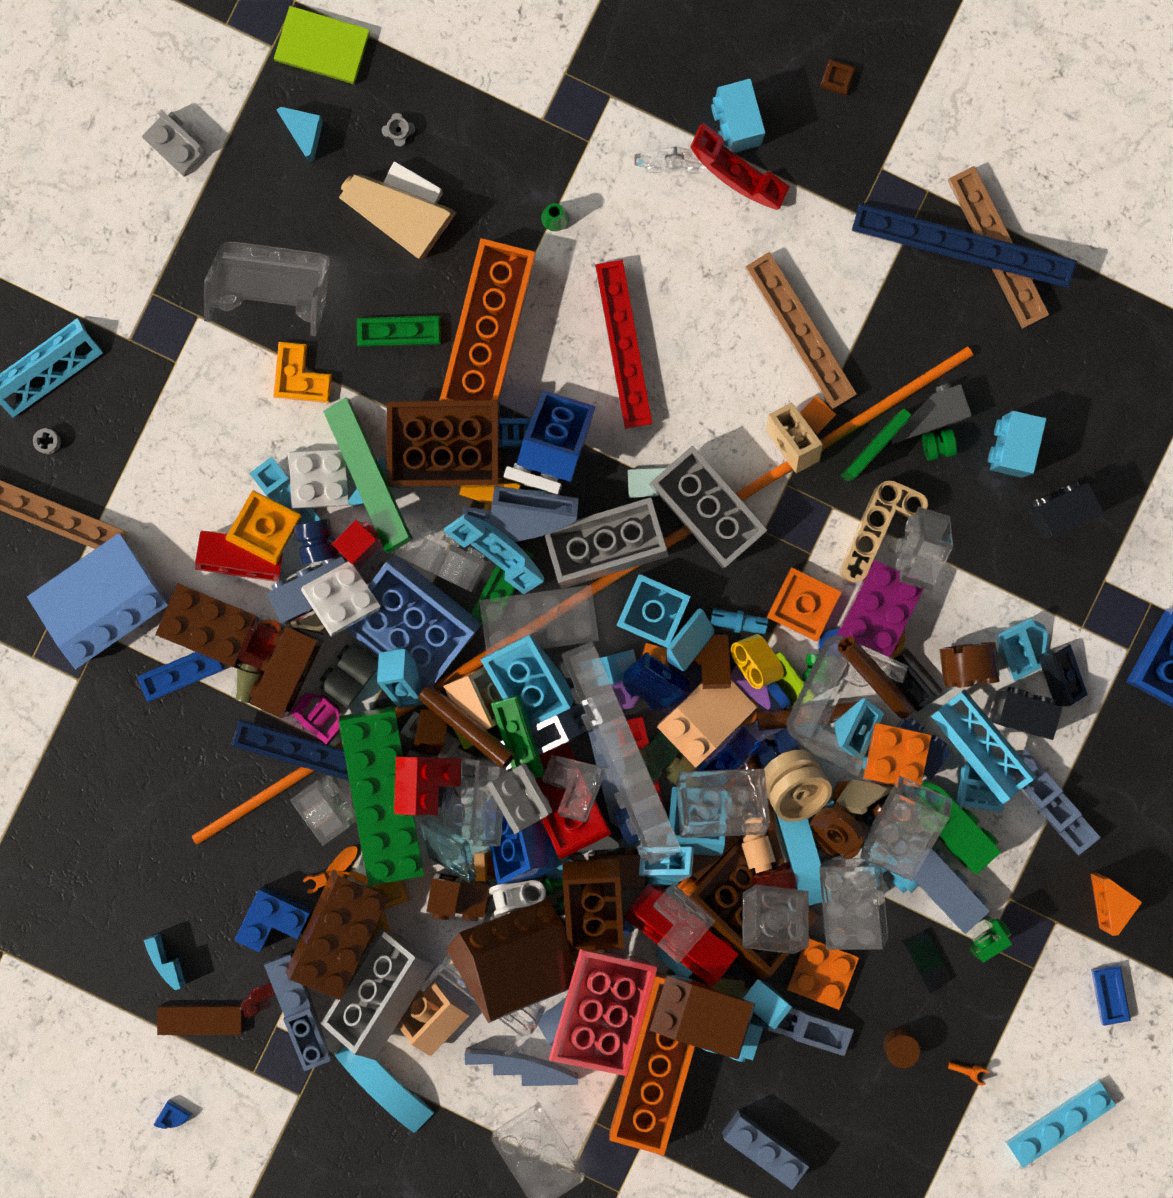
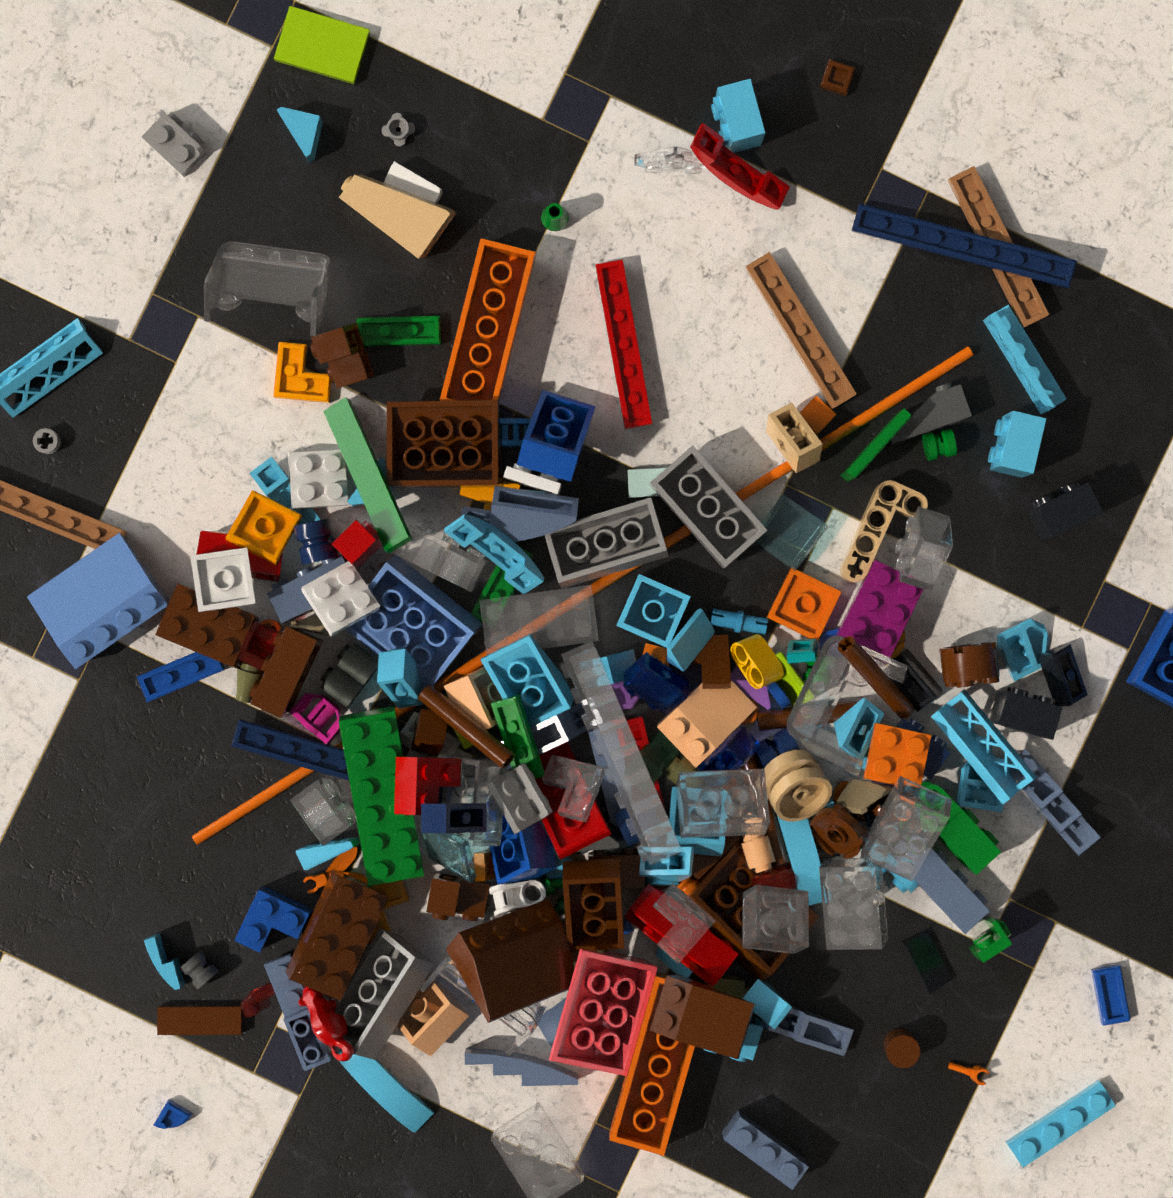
orange plate [786,936,859,1010] -> none
orange slope [1090,872,1142,936] -> none
none -> dark grey wheel [179,950,219,990]
none -> white plate [190,548,256,613]
none -> medium azure slope [296,837,360,871]
none -> red animal [298,986,354,1062]
none -> reddish brown brick [311,323,374,388]
none -> dark blue brick [421,803,487,833]
none -> clear light blue tile [754,494,828,571]
none -> teal tile [787,639,818,663]
none -> medium azure fence [983,304,1067,414]

